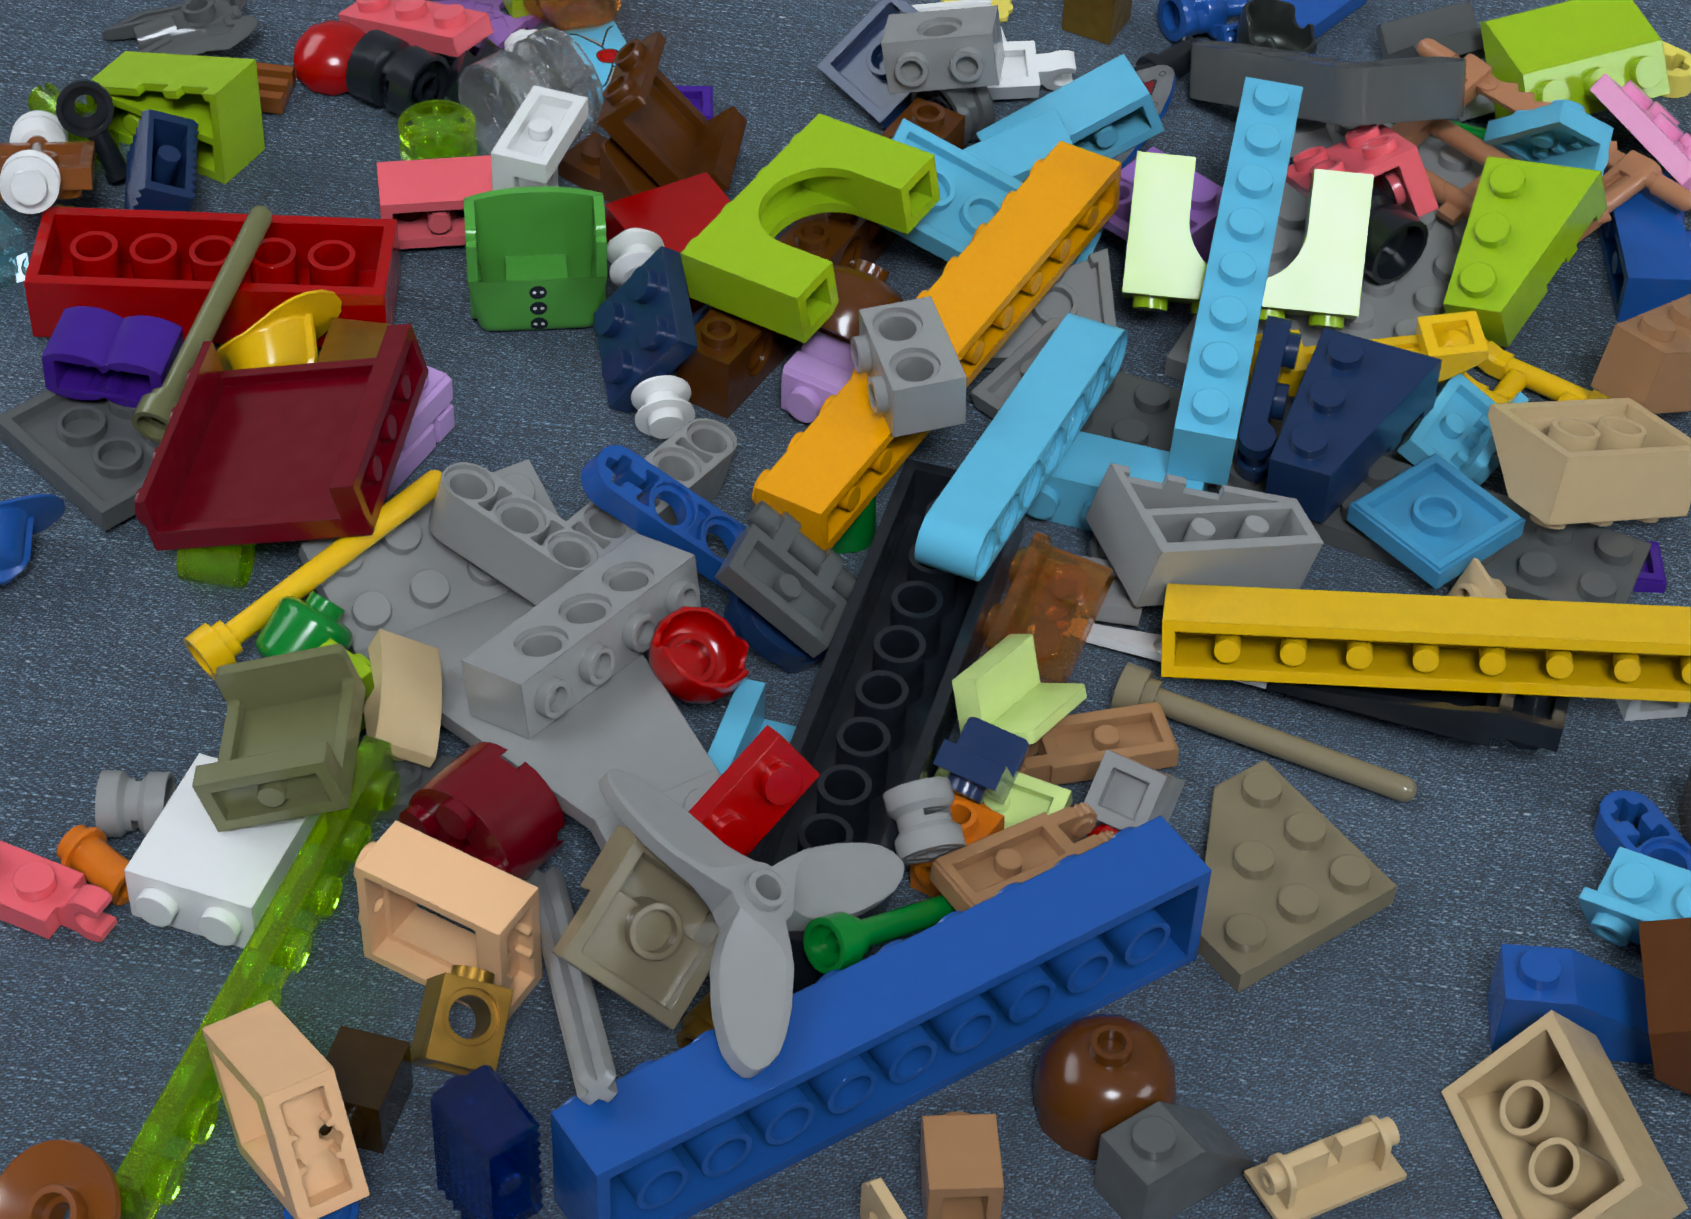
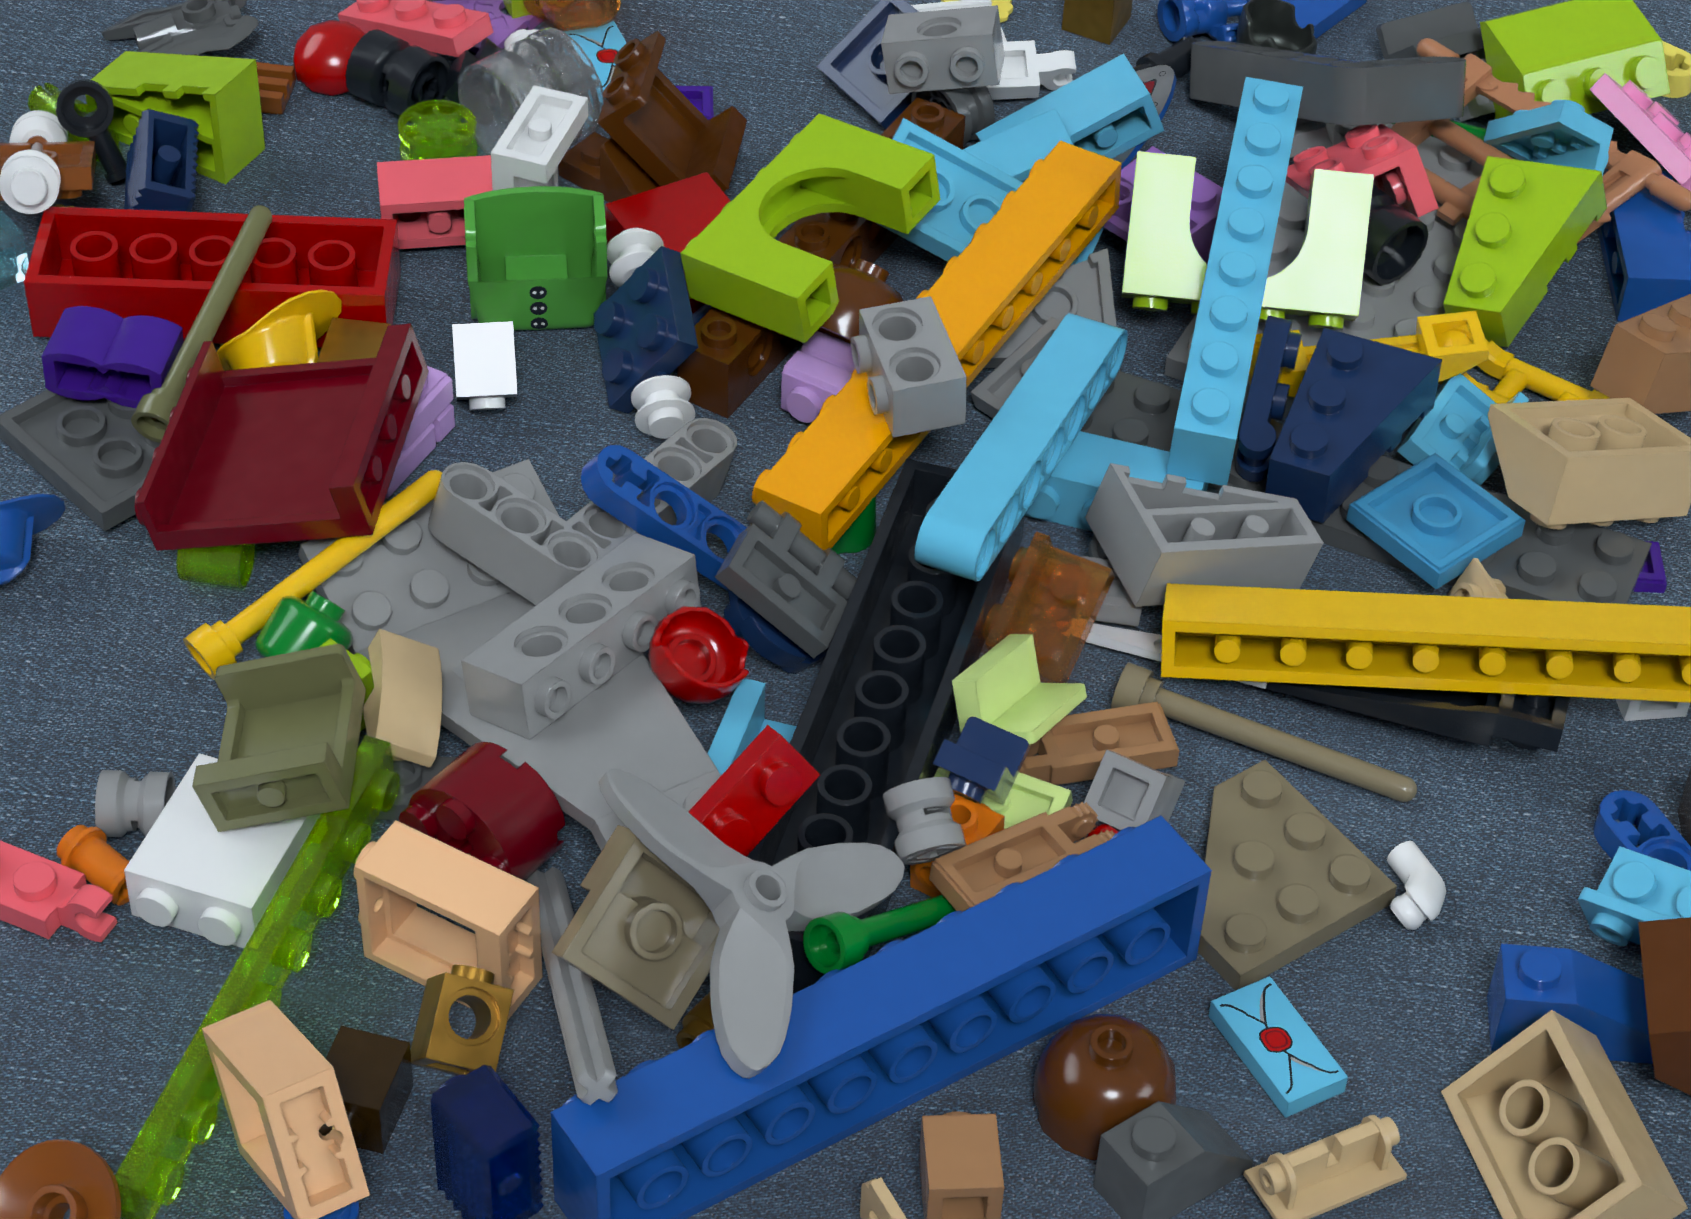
none -> white slope [452,321,517,410]
none -> medium azure tile [1208,976,1348,1118]
none -> white arm [1387,841,1446,930]

